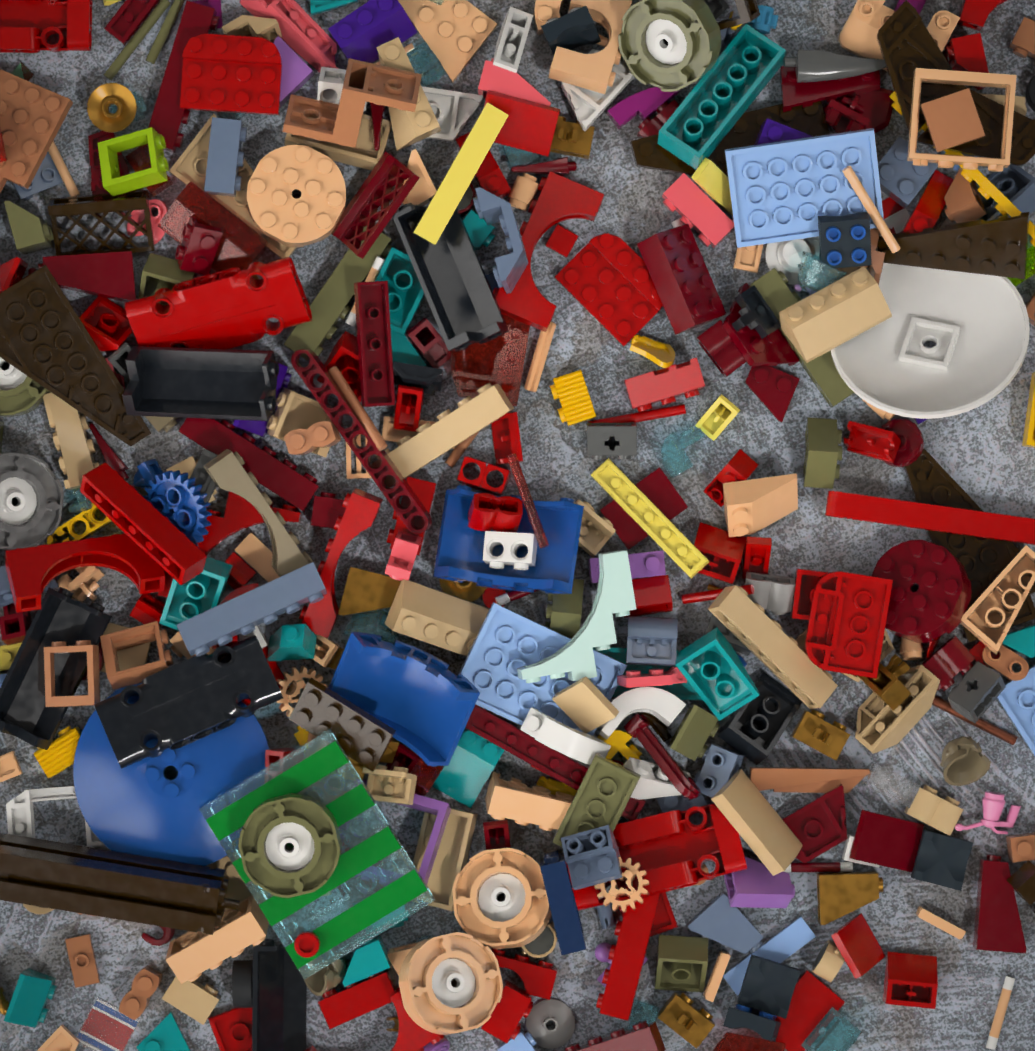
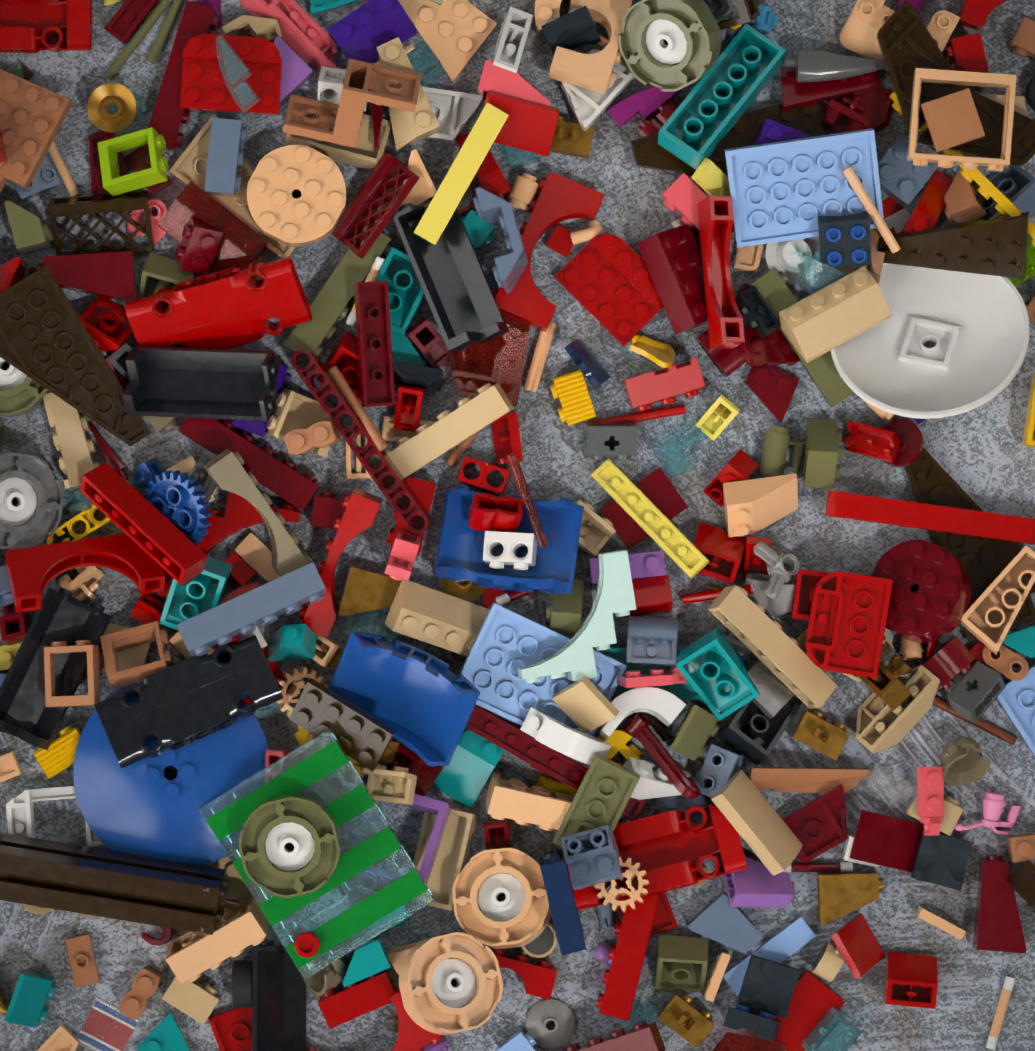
red brick [481,980,533,1043] -> none
dark red piece [511,157,577,176] -> none
none -> clear light blue slope [216,35,261,114]
none -> dark blue slope [564,338,611,389]
none -> light nougat arm [570,220,603,245]
none -> red arch [697,196,745,349]
none -> flat silver tile [747,660,795,719]
none -> light grey axle [753,541,800,599]
none -> olive piece [759,426,804,478]
none -> coral hinge [917,766,944,836]

